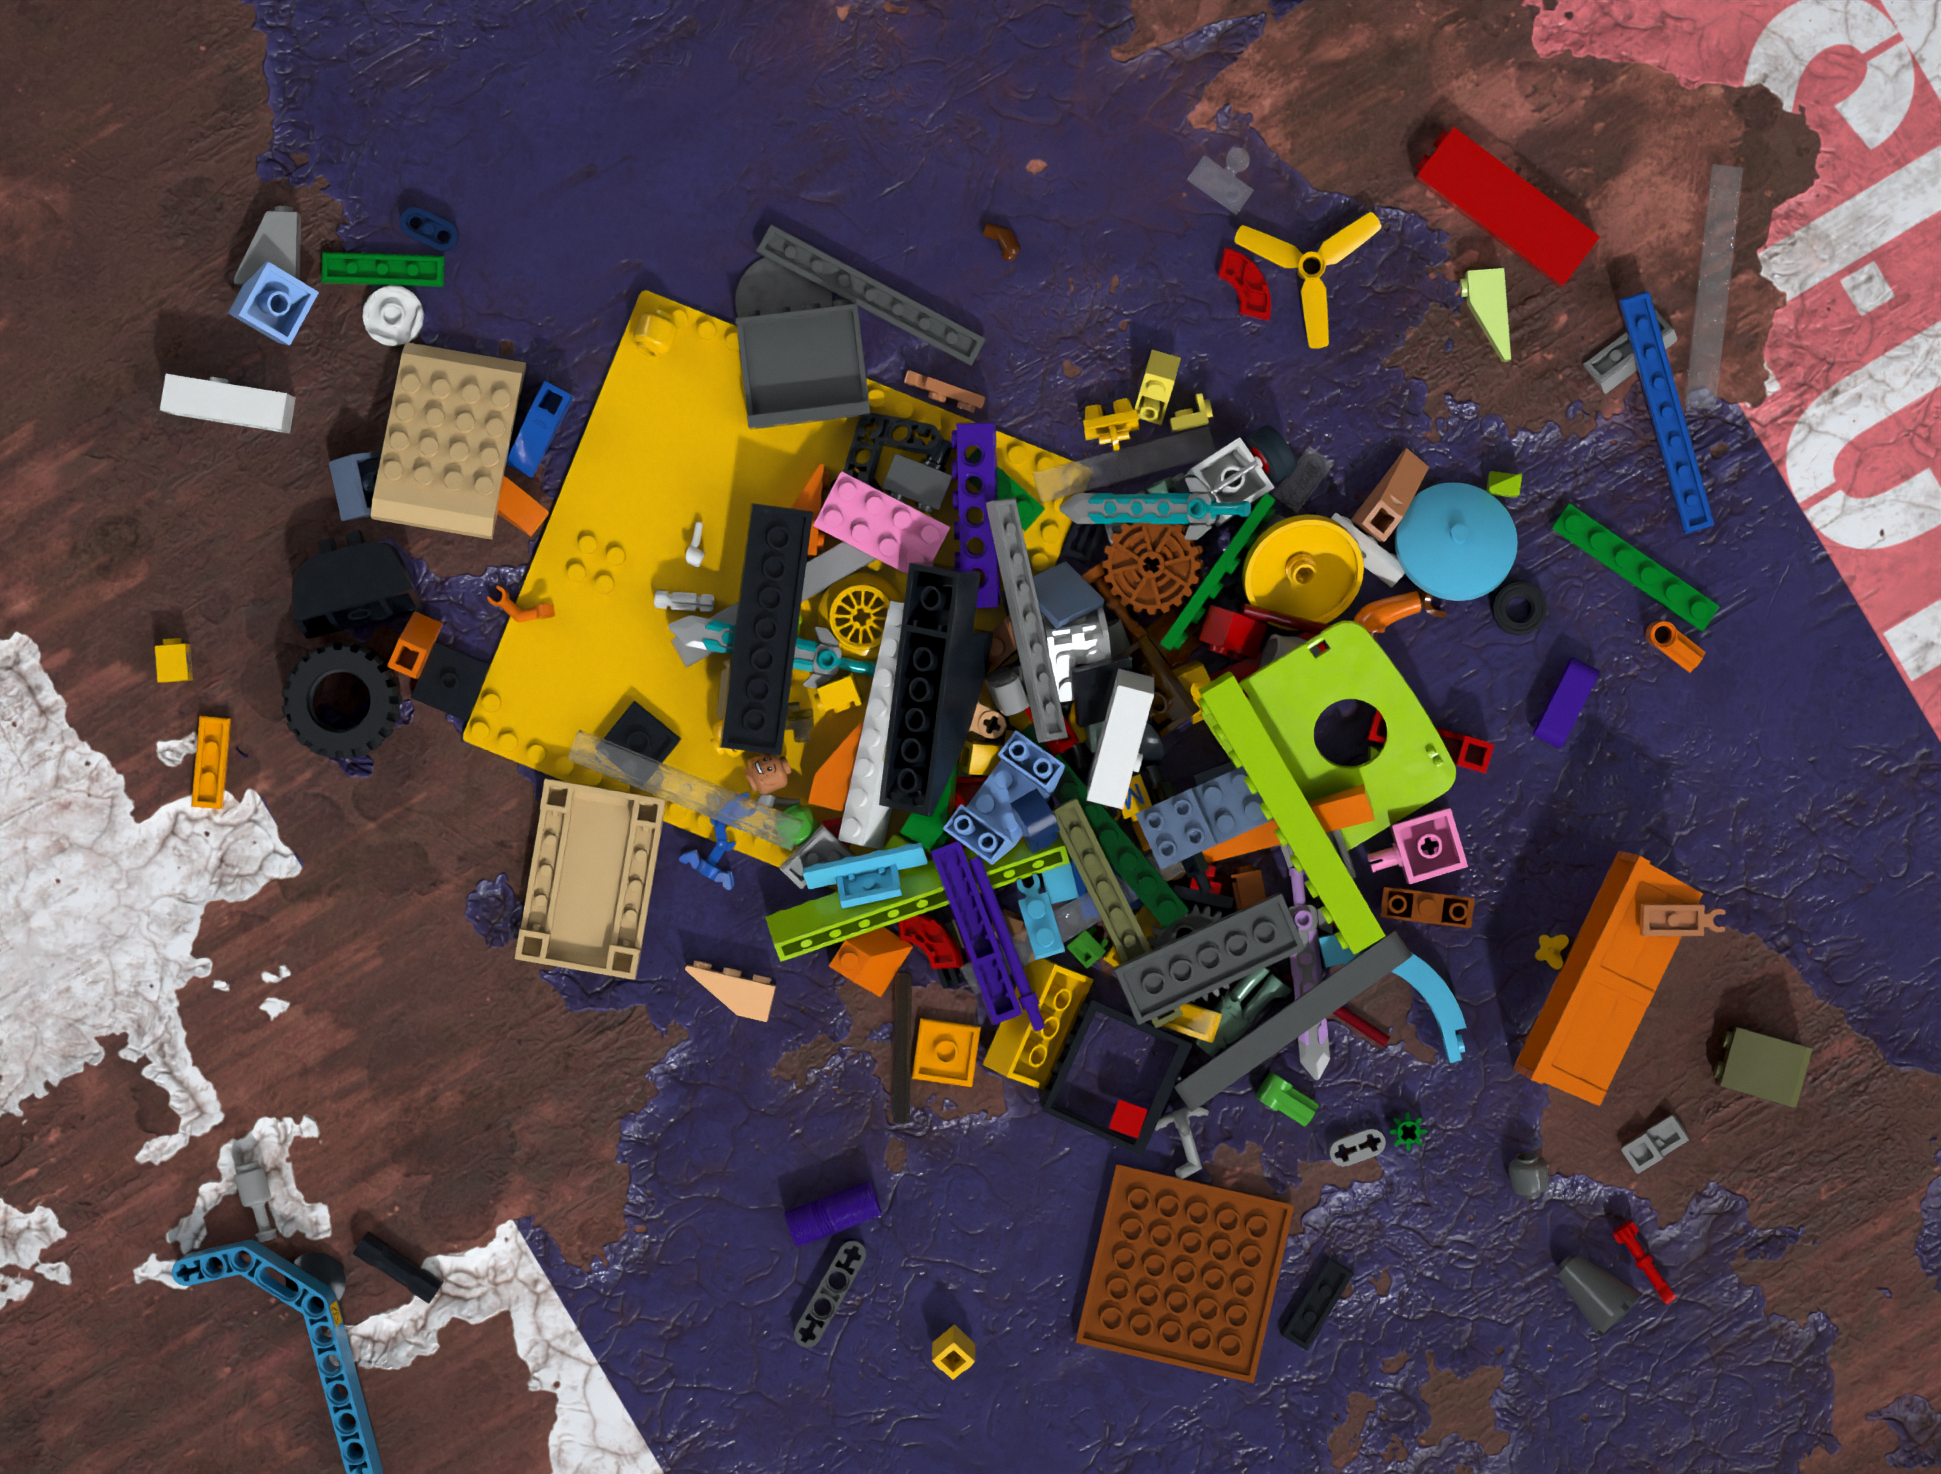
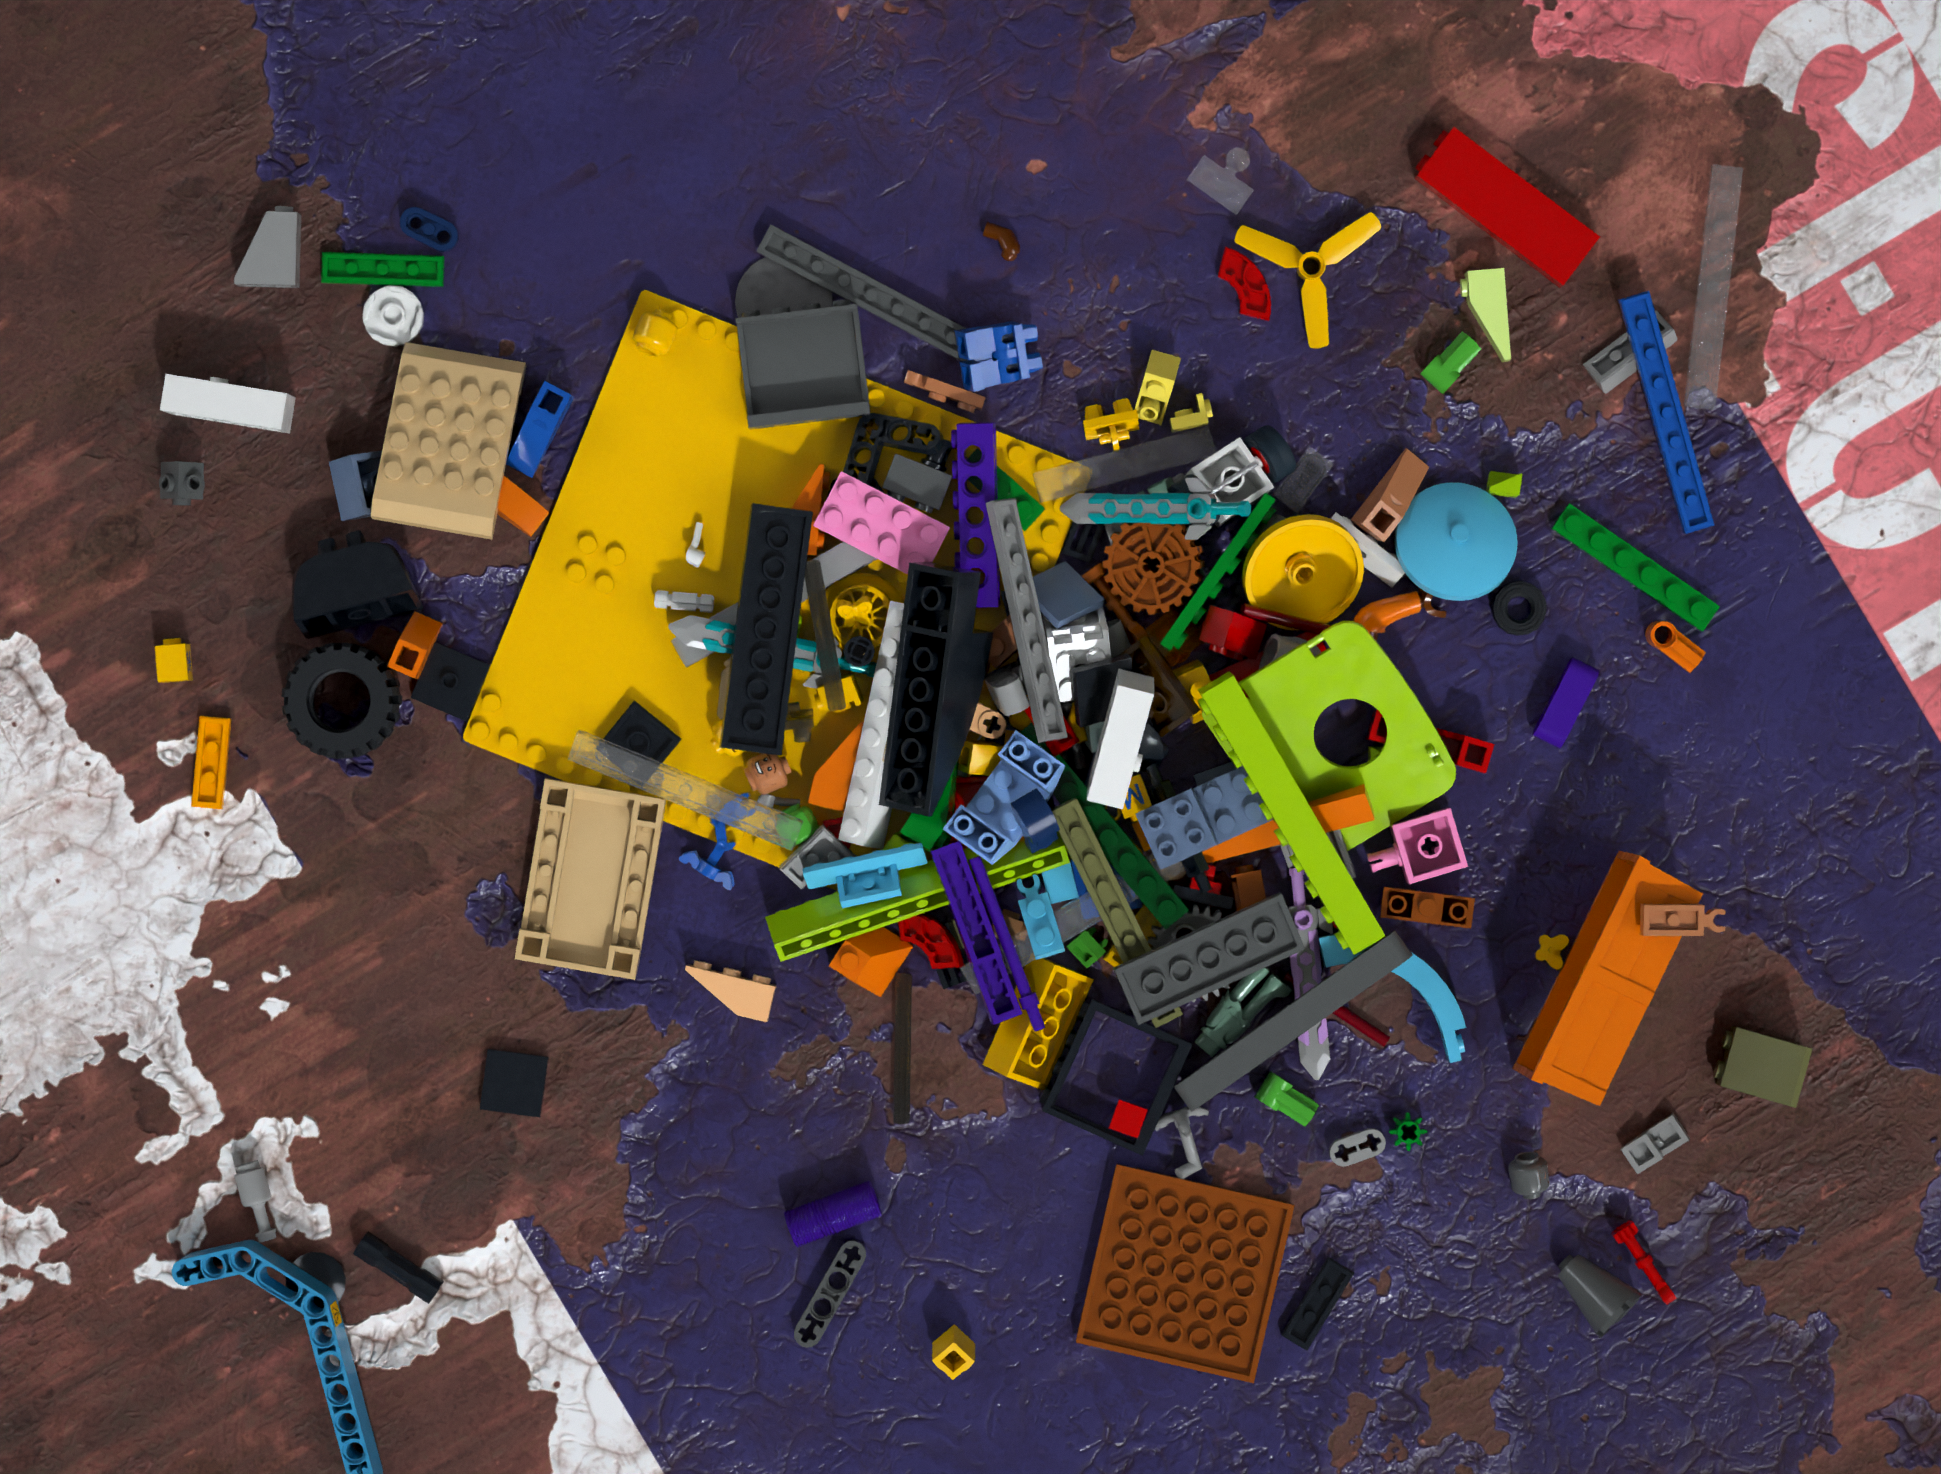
light blue slope [228,261,319,345] -> none
orange arm [487,586,555,622] -> none
light orange tile [912,1018,981,1087] -> none
yellow tile [1161,1003,1222,1043] -> none
none -> dark grey brick [159,461,205,506]
none -> black tile [480,1049,549,1118]
none -> clear smoke axle [805,560,846,711]
none -> yellow piece [836,596,872,628]
none -> black wheel [843,636,875,667]
none -> hips [955,321,1043,392]
none -> bright green piece [1420,331,1481,394]

